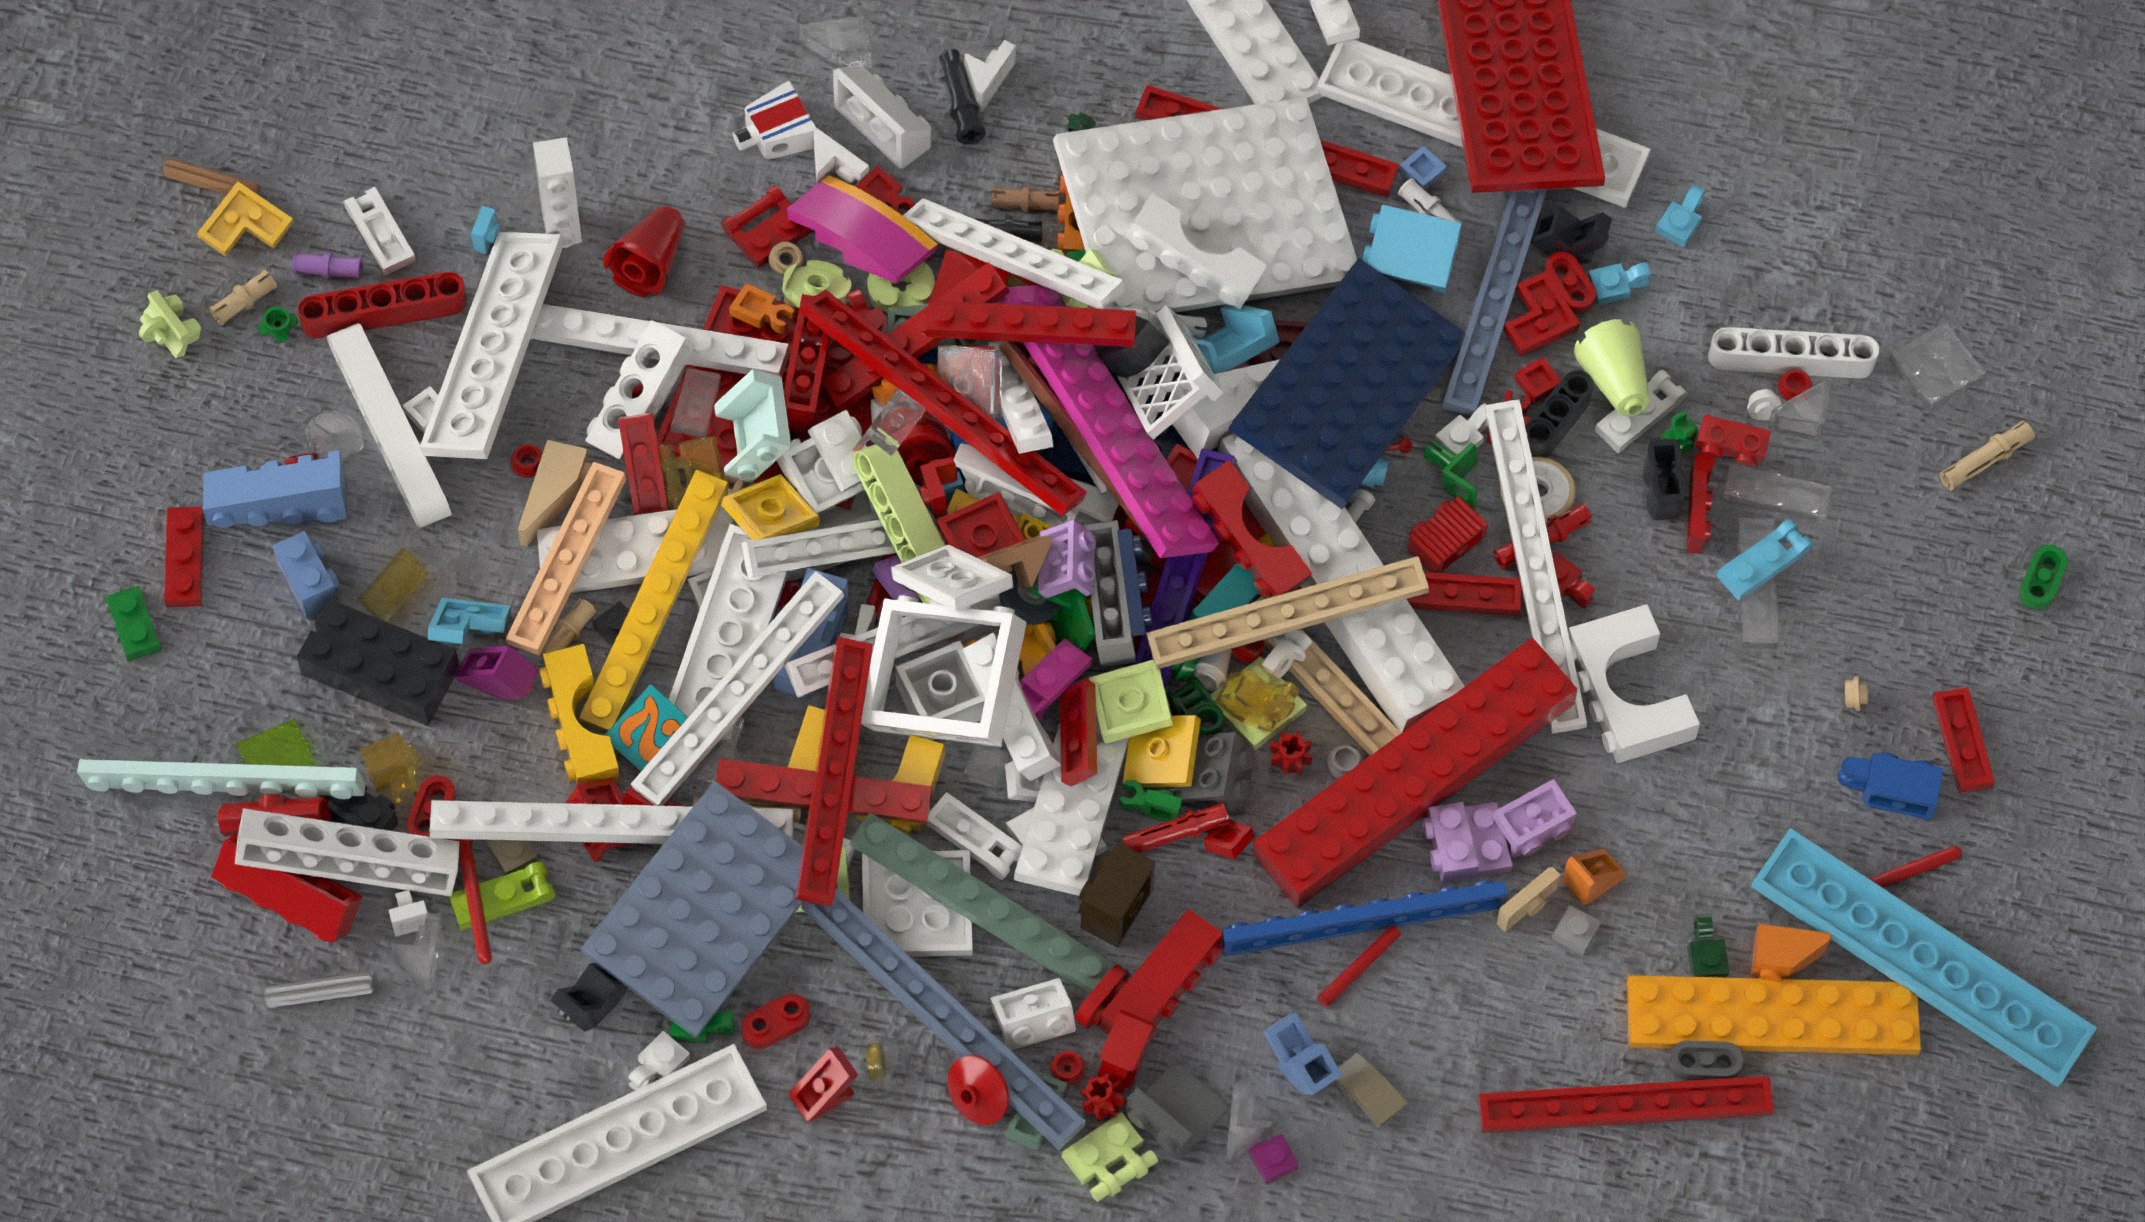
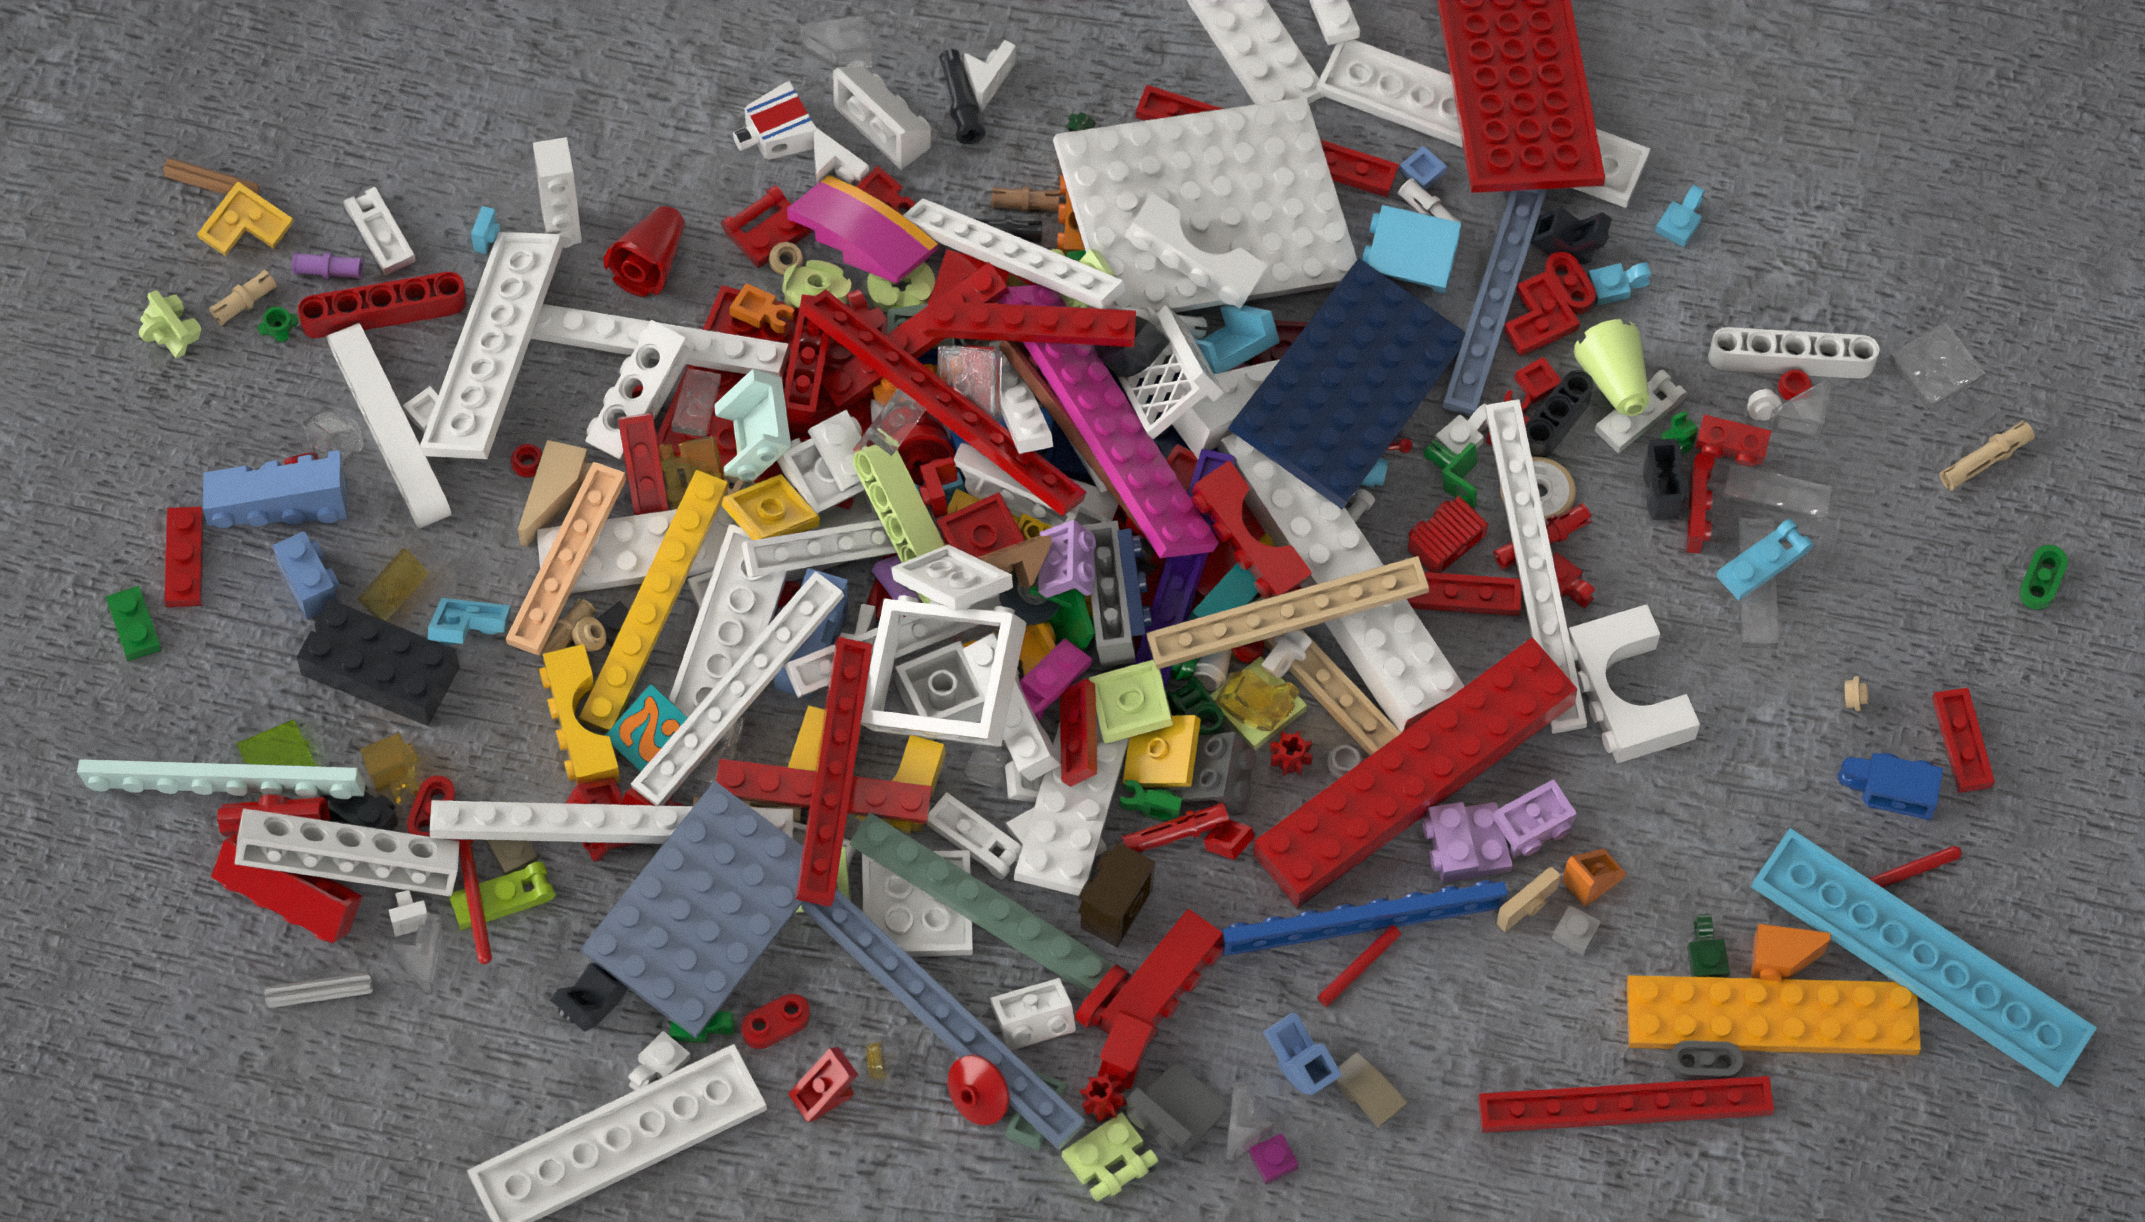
magenta slope [453,646,539,700] -> none
red plate [1049,1051,1085,1085] -> none
none -> tan plate [572,617,606,652]

